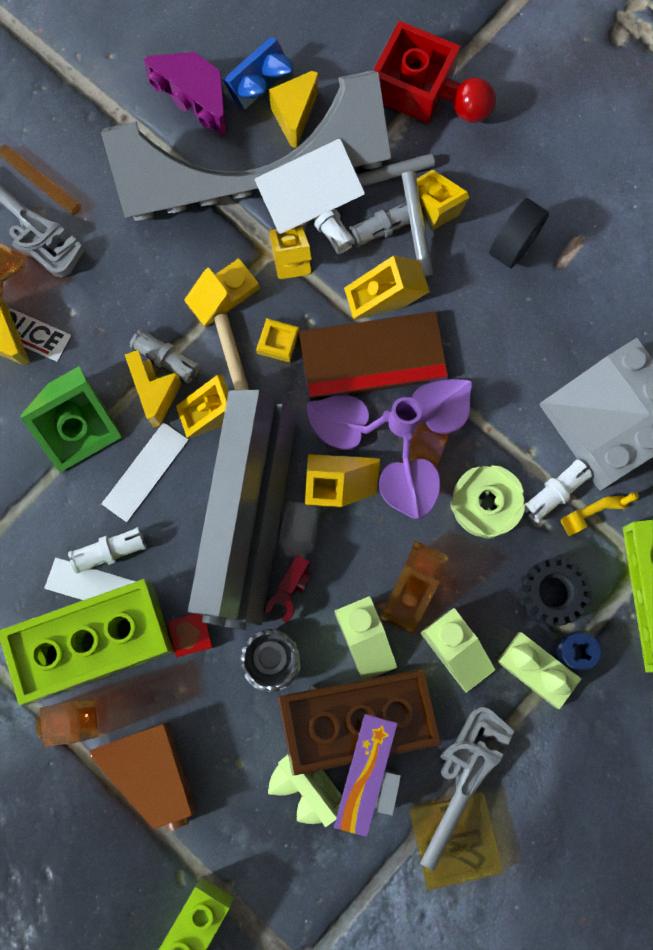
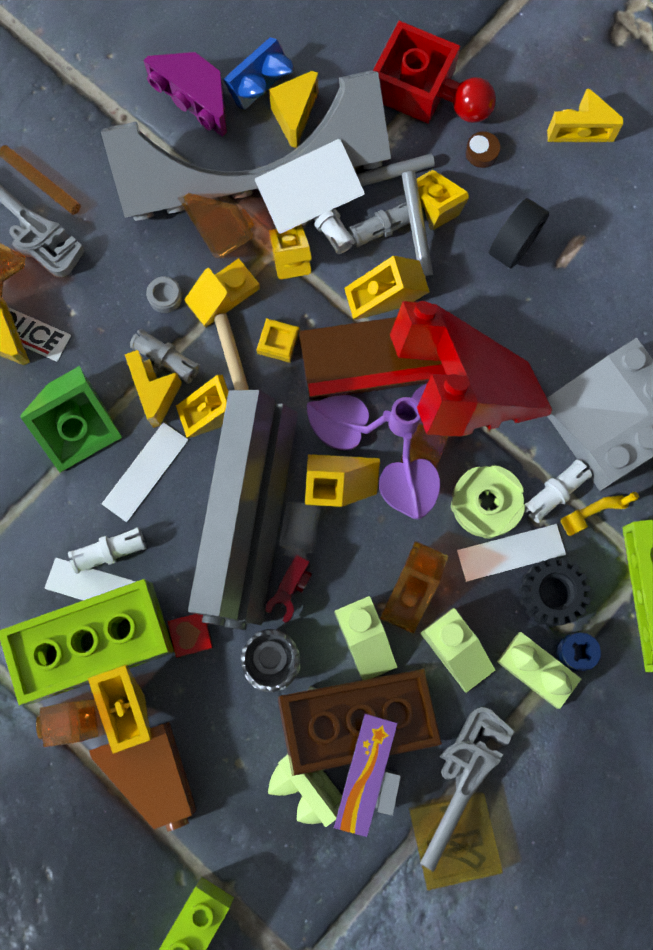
none -> yellow slope [88,664,152,754]
none -> light grey tile [146,276,182,313]
none -> clear orange slope [178,193,255,259]
none -> red wedge [390,301,553,436]
none -> white sticker [457,524,566,582]
none -> reddish brown tile [465,131,500,168]
none -> yellow slope [547,89,623,142]

